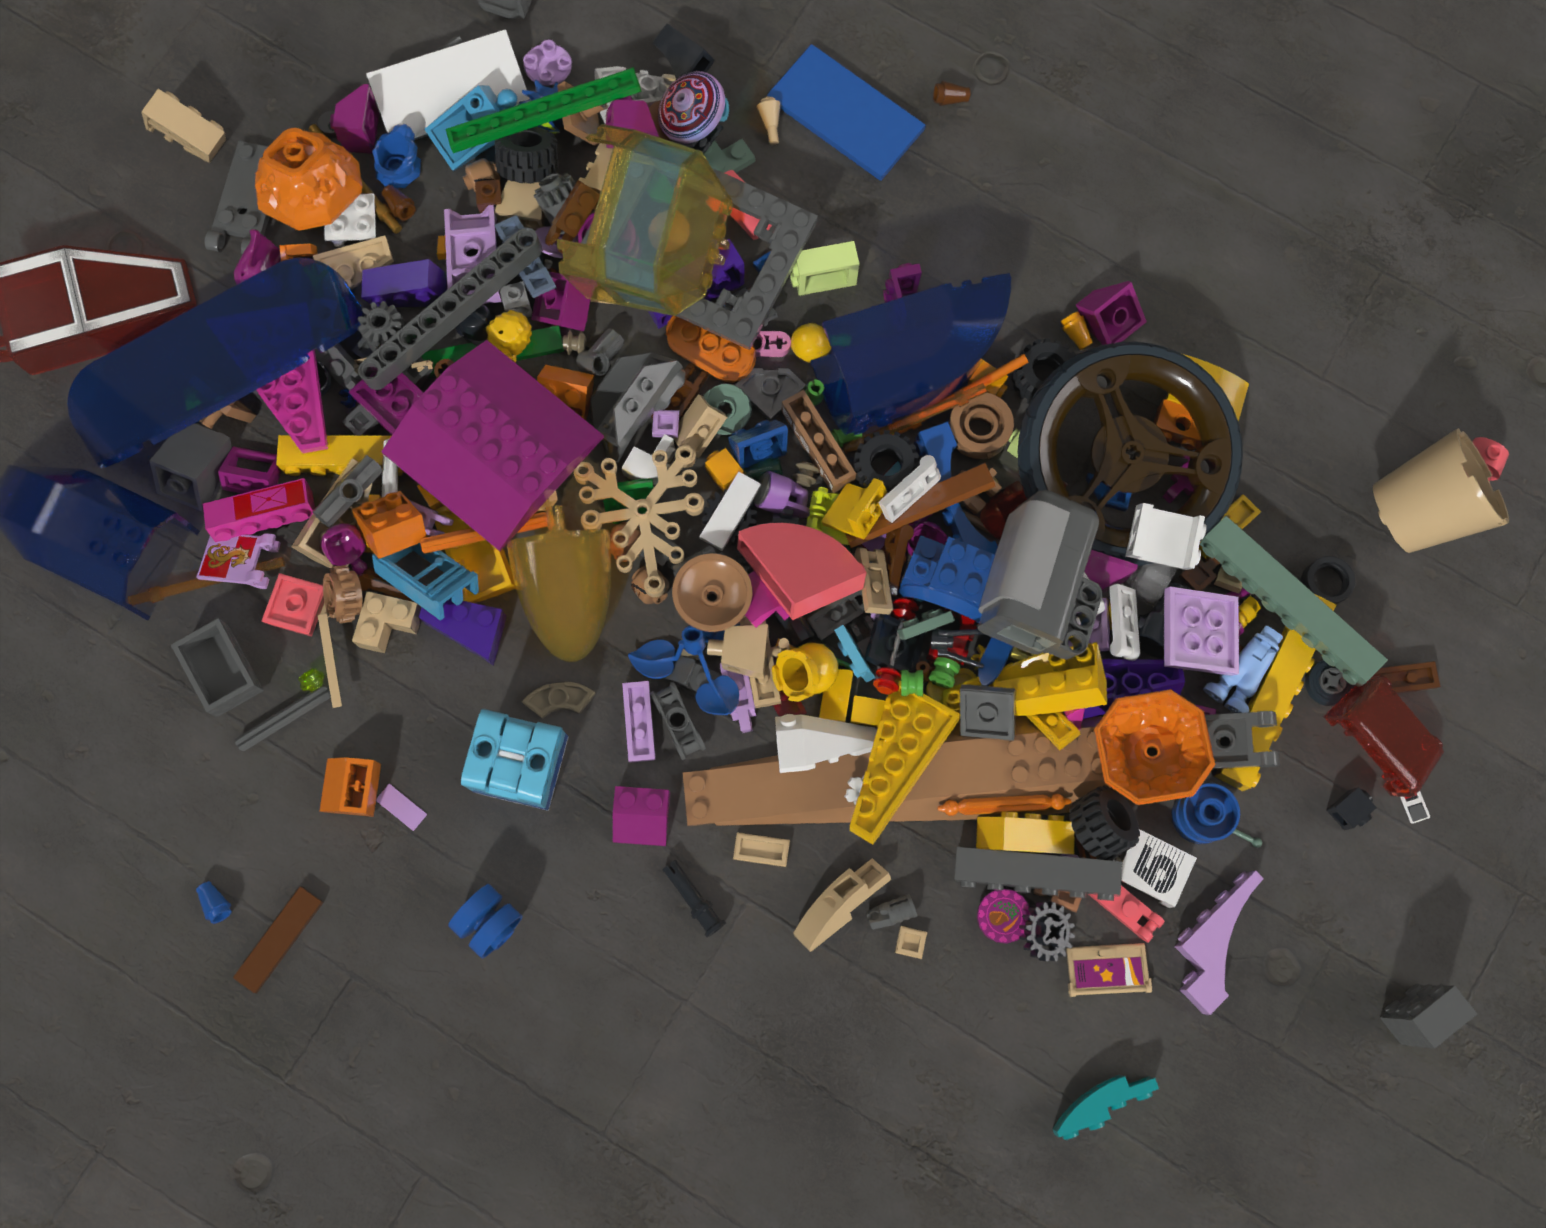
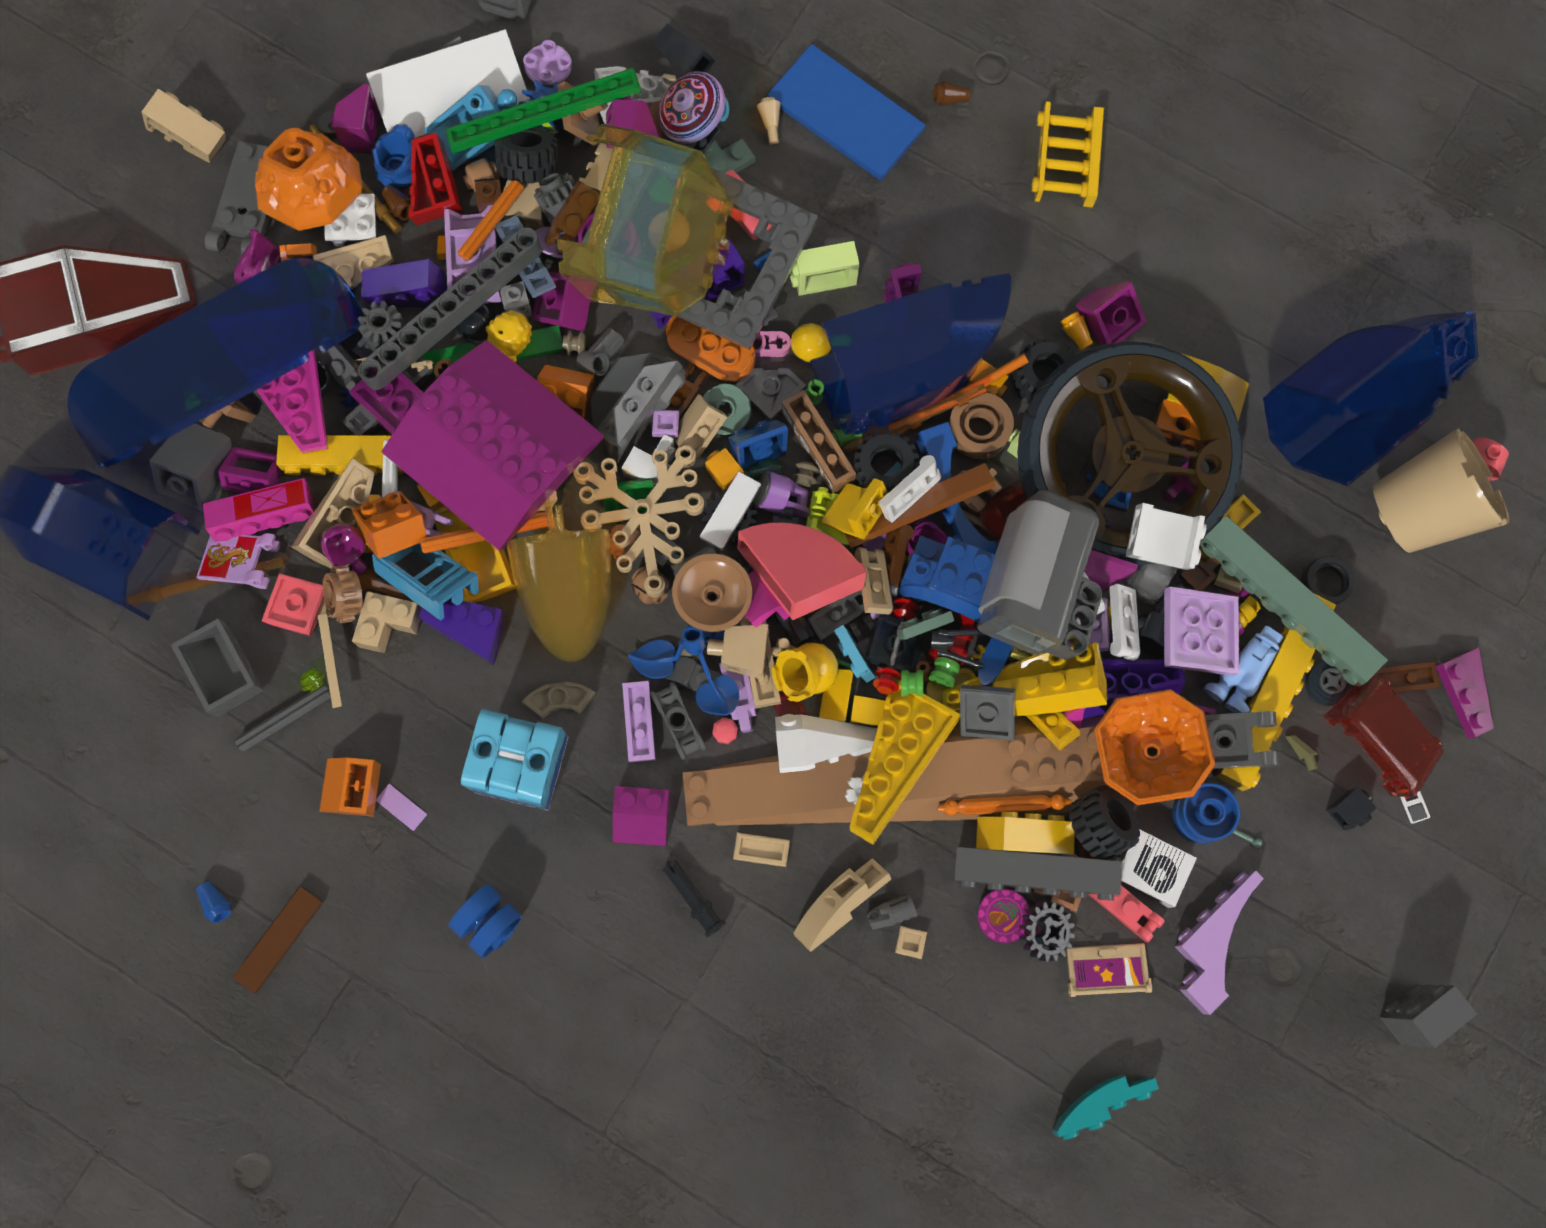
dark grey piece [312,455,383,528] -> none
none -> red wedge [409,132,463,225]
none -> orange axle [458,180,524,261]
none -> coral tile [712,718,738,745]
none -> yellow fence [1031,102,1104,208]
none -> clear blue windscreen [1263,312,1479,486]
none -> olive bar [1285,735,1318,771]
none -> magenta wing [1435,648,1494,739]

